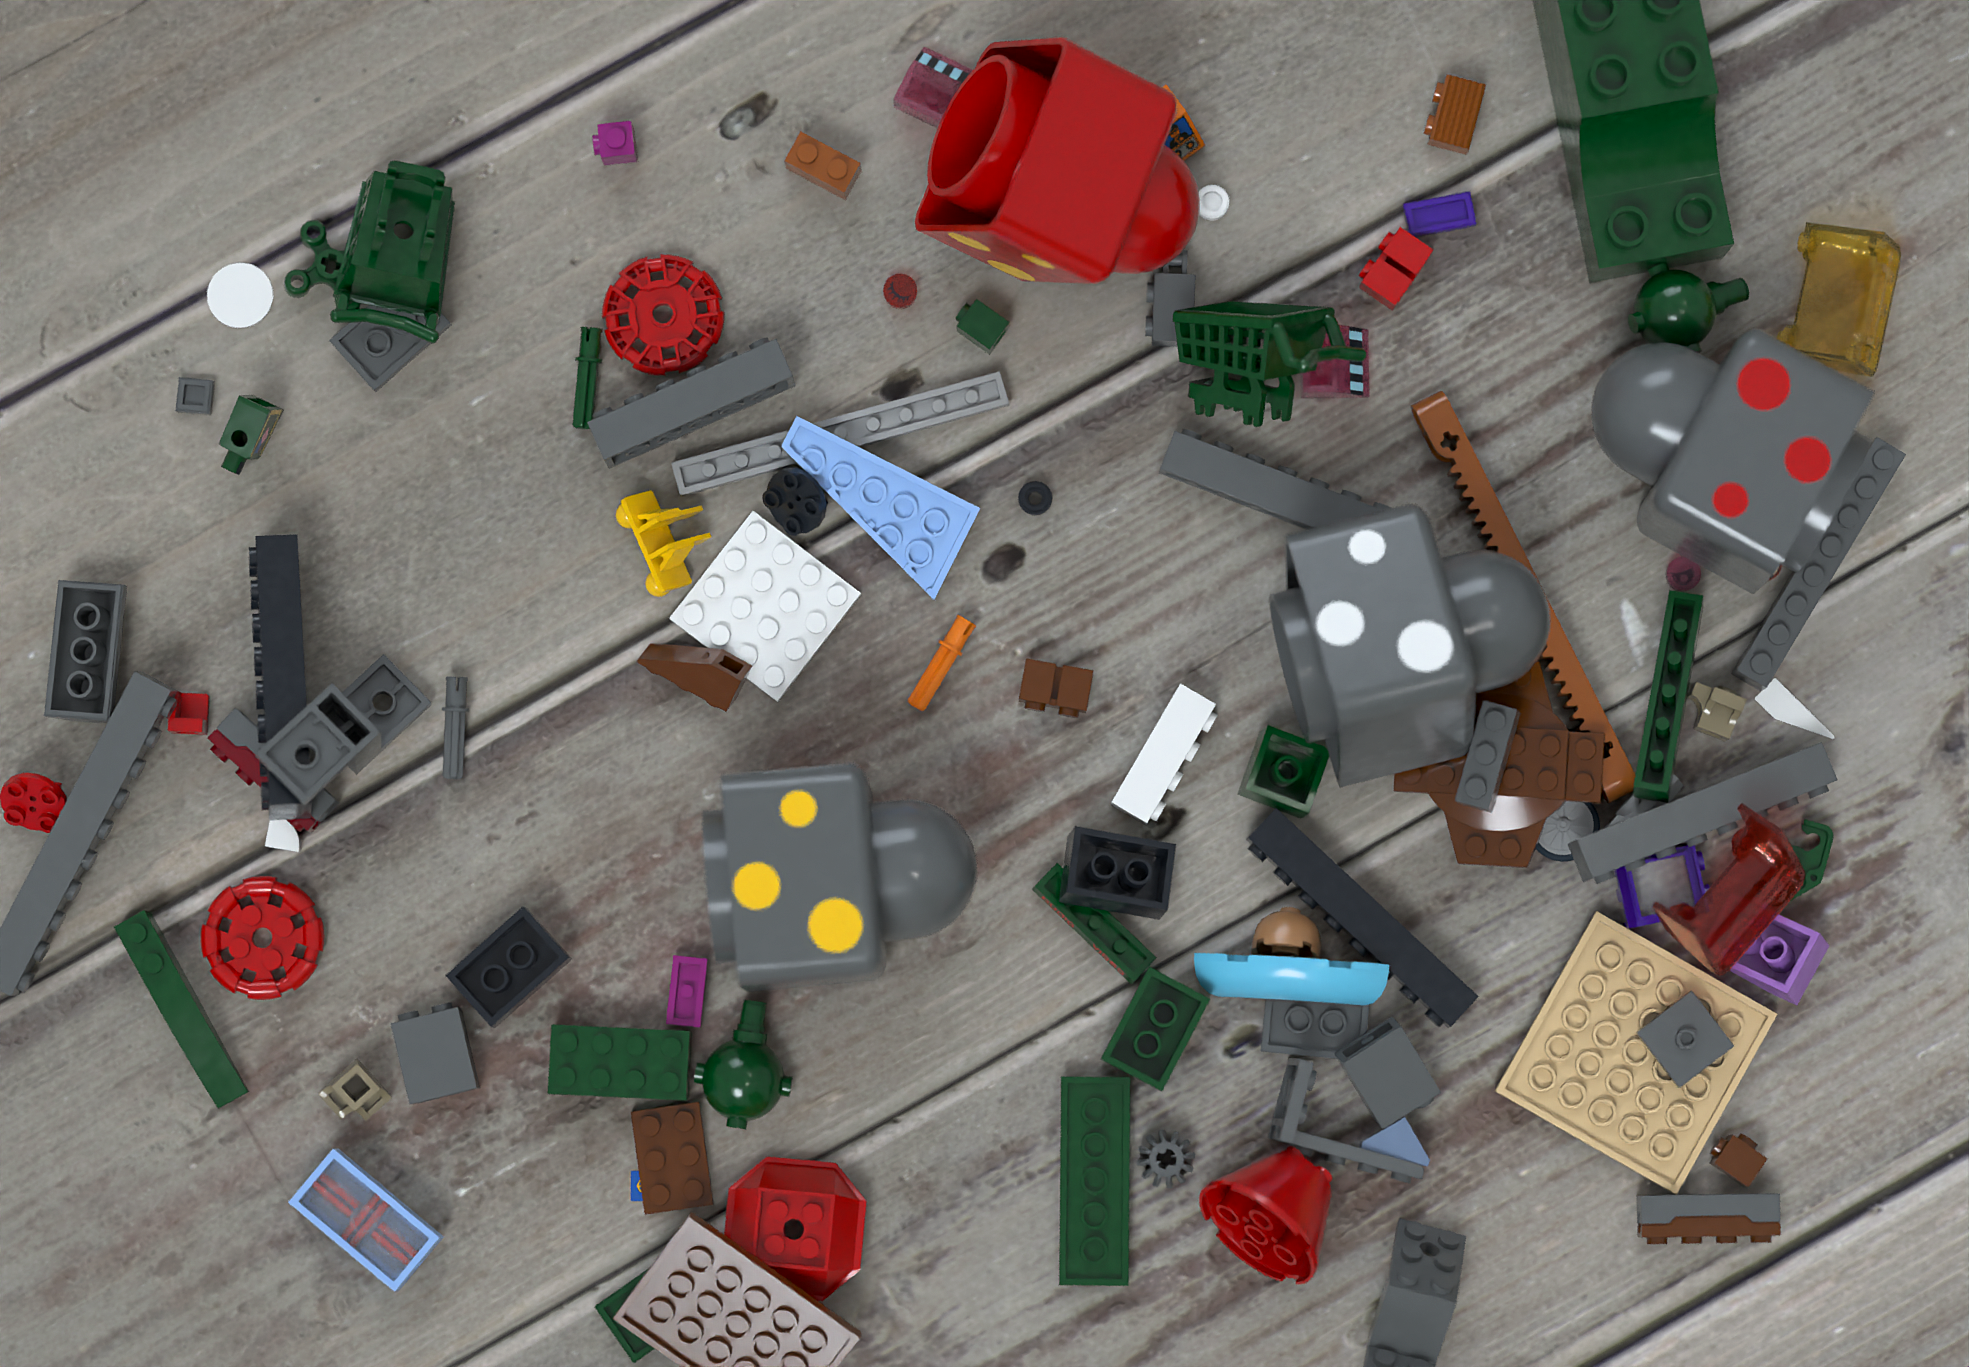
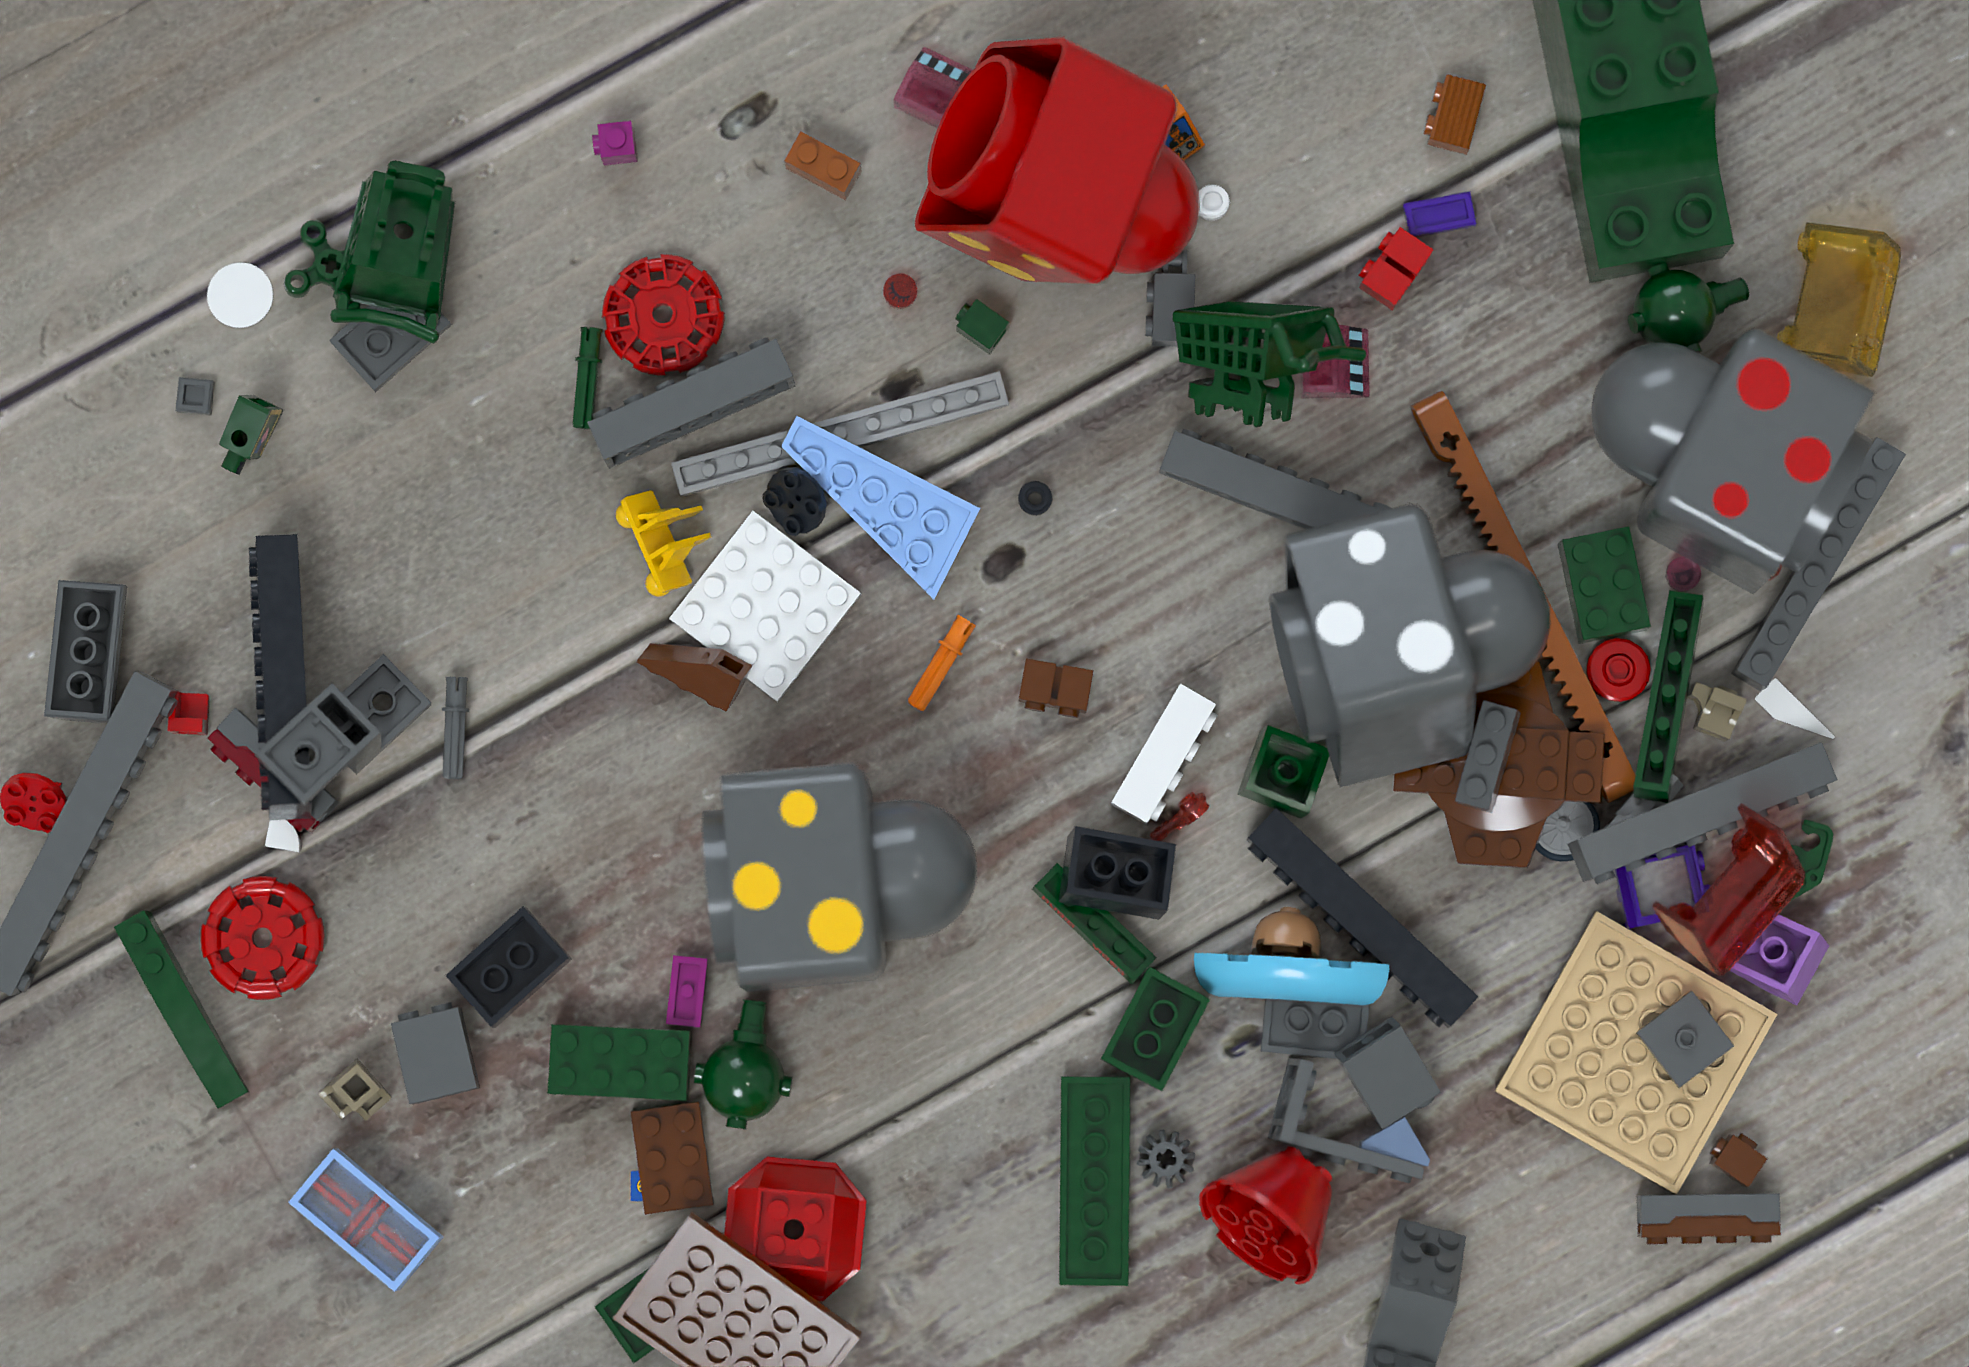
none -> clear red plate [1149,792,1209,841]
none -> dark green brick [1558,526,1651,644]
none -> red wheel [1586,638,1651,702]

